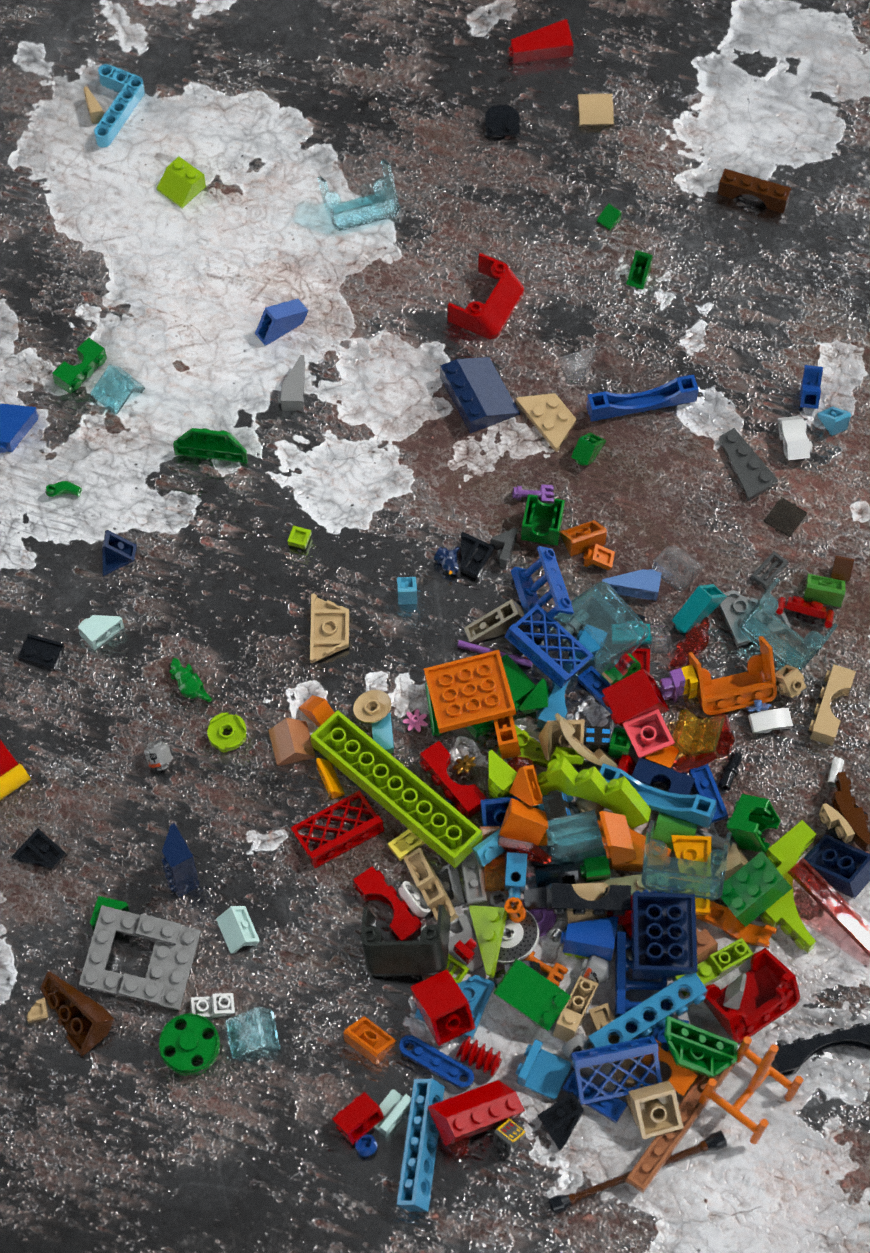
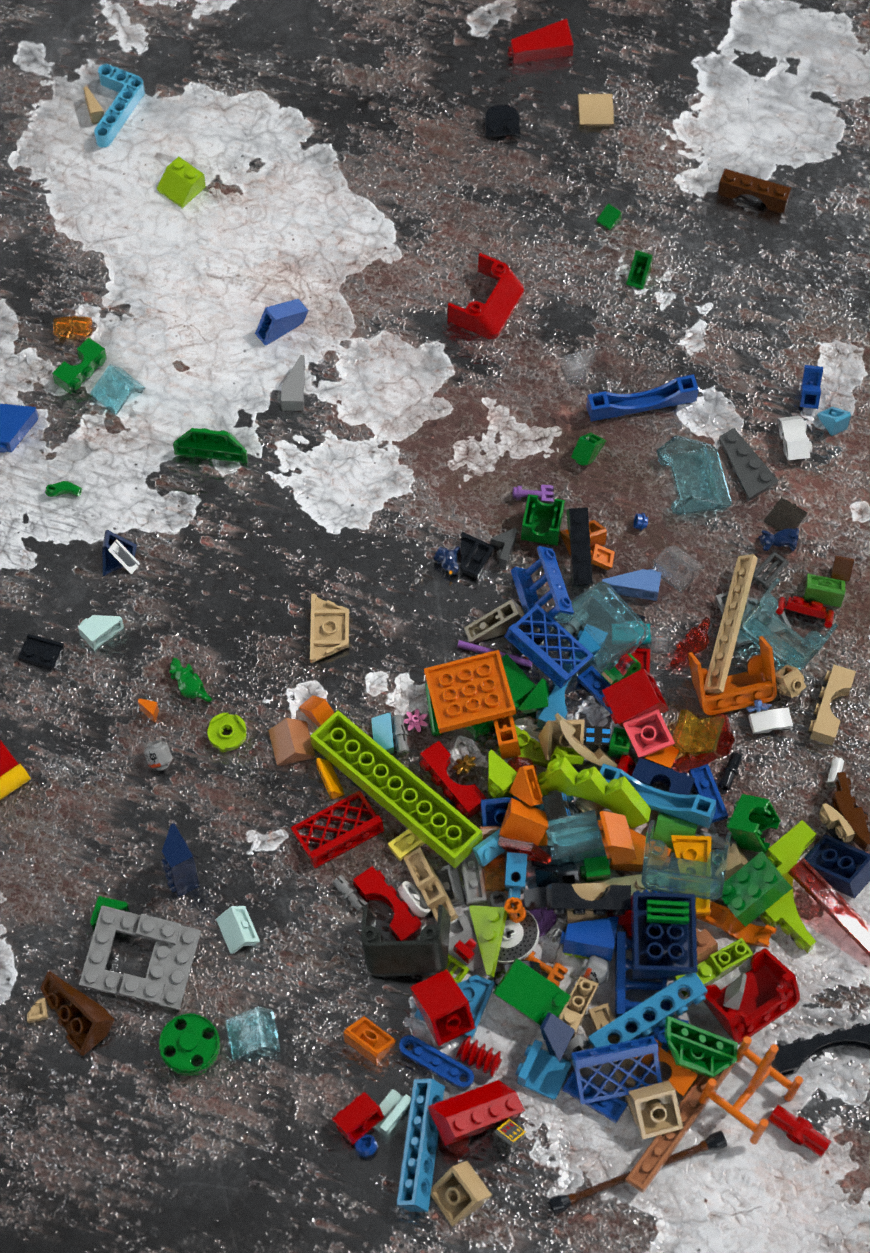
black wing [11,828,68,870] -> none
white slope [190,993,235,1019] -> none
lime plate [287,525,311,550] -> none
clear light blue windscreen [318,159,400,231] -> none
tan dish [353,690,392,723] -> none
medium azure slope [397,577,417,605] -> none
dark blue slope [440,357,520,434] -> none
tan wing [516,393,576,452] -> none
black wing [537,1092,585,1151] -> none
medium lavender hips [659,665,699,703] -> none
teal slope [672,584,727,633] -> none
none -> clear orange slope [53,316,92,338]
none -> sticker [108,539,140,574]
none -> orange slope [138,698,159,723]
none -> light grey pin [332,875,369,913]
none -> light grey pin [391,715,409,755]
none -> tan slope [431,1161,492,1226]
none -> dark blue slope [540,1013,575,1062]
none -> black arch [566,508,593,586]
none -> blue plate [633,513,648,531]
none -> green tile [646,900,689,925]
none -> clear light blue windscreen [656,435,732,515]
none -> tan plate [704,554,758,694]
none -> dark blue animal [758,528,799,551]
none -> red piece [768,1105,832,1157]

